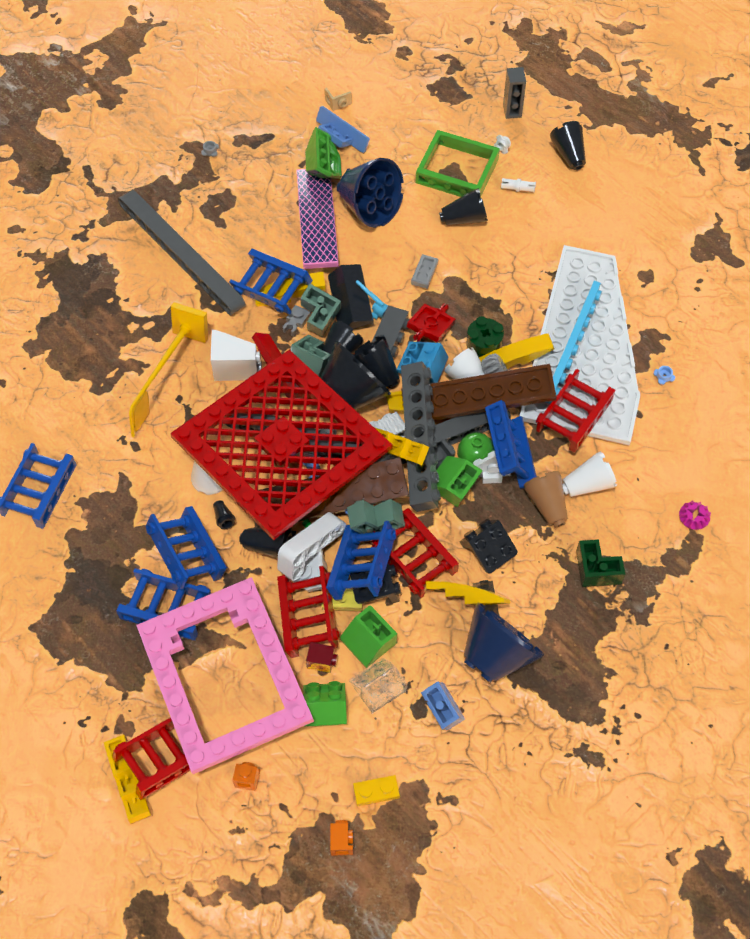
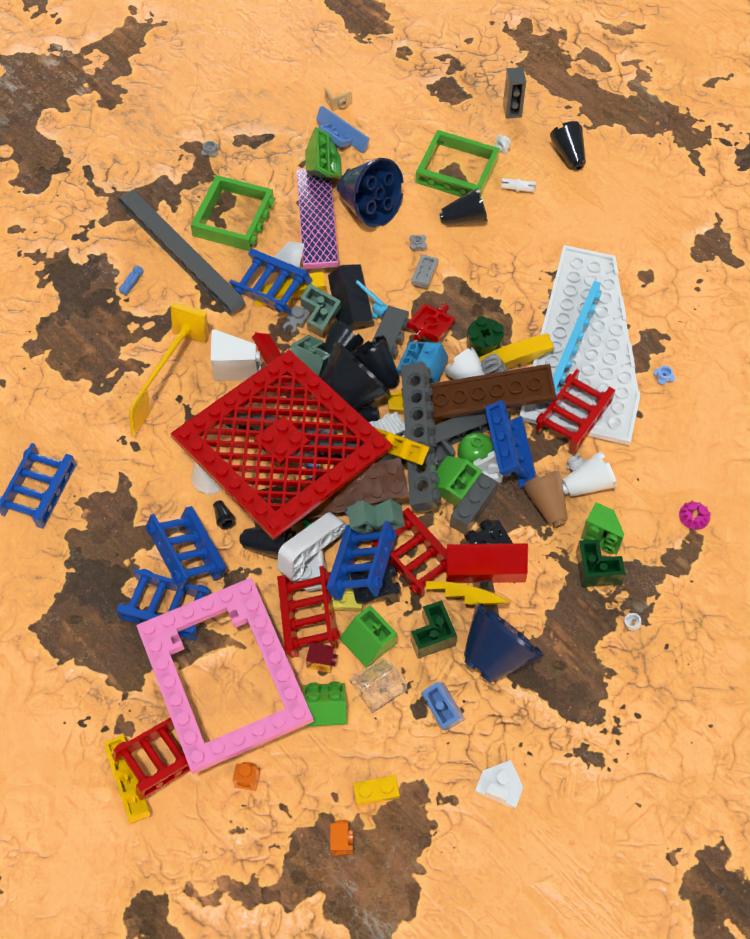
none -> medium blue axle [119,265,144,295]
none -> bright green window [190,175,276,251]
none -> white plate [274,241,305,278]
none -> black cone [357,405,380,422]
none -> light grey plate [409,235,427,251]
none -> dark green brick [410,600,457,658]
none -> red slope [446,543,528,583]
none -> dark grey brick [450,473,498,534]
none -> white plate [475,760,524,809]
none -> white plate [566,455,587,471]
none -> bright green slope [581,502,625,555]
none -> white hinge [624,613,641,631]

